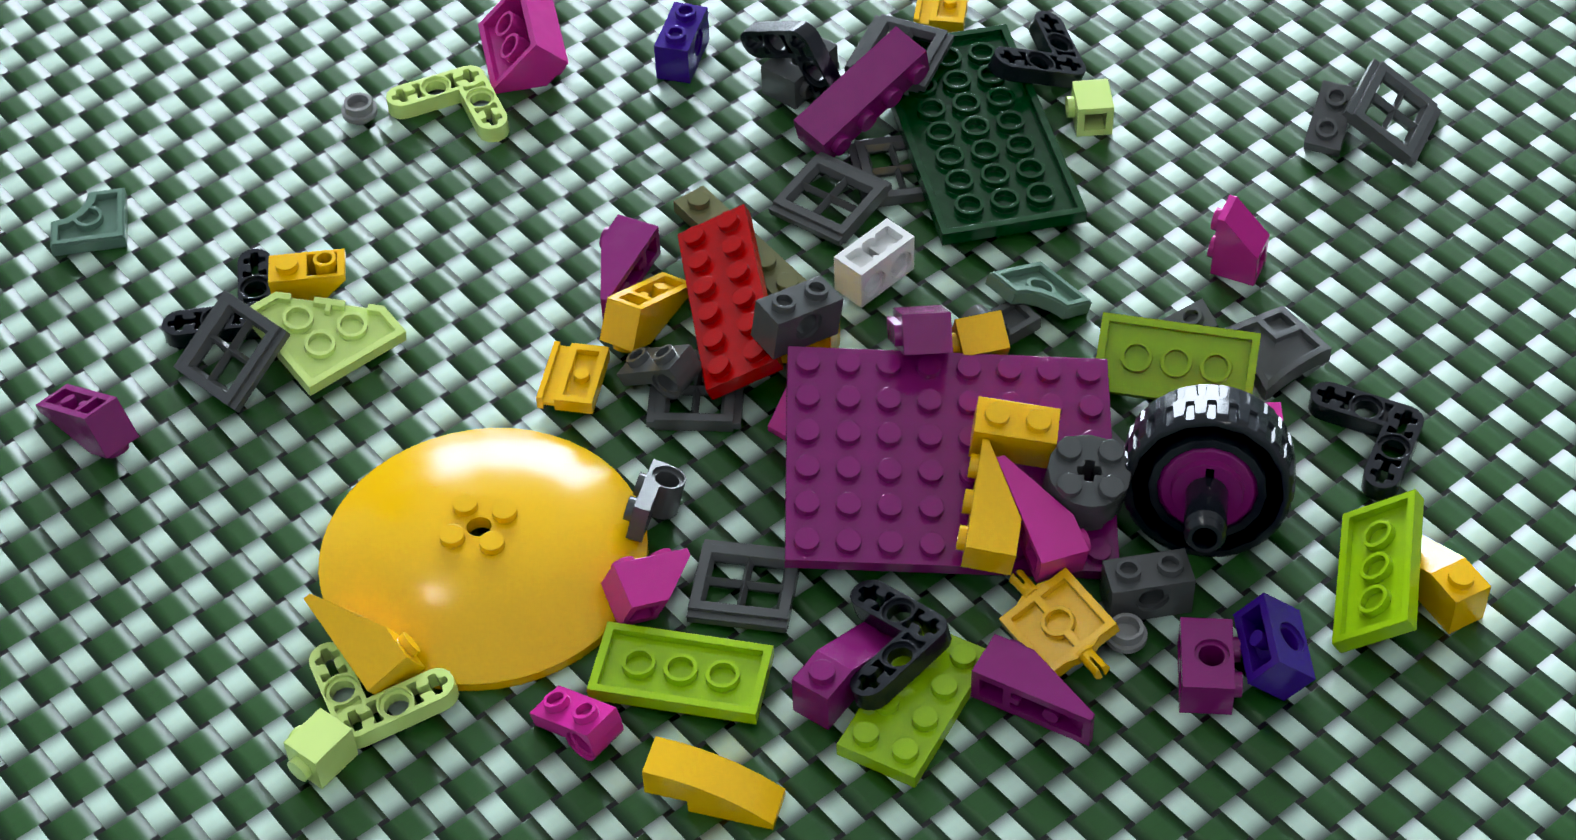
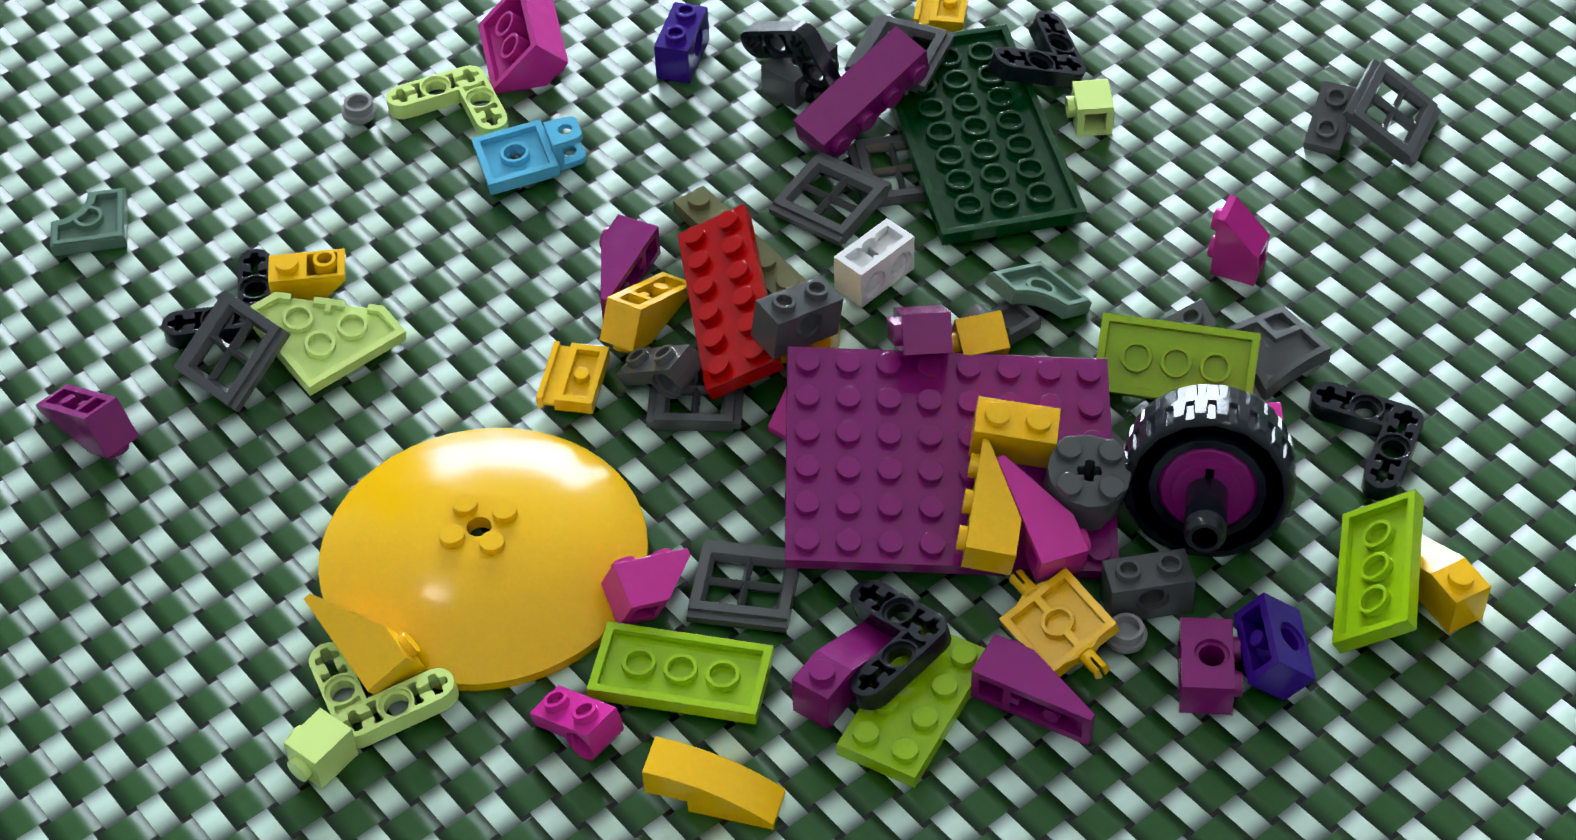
dark grey plate [623,459,686,543] -> none
none -> medium azure plate [471,116,587,195]

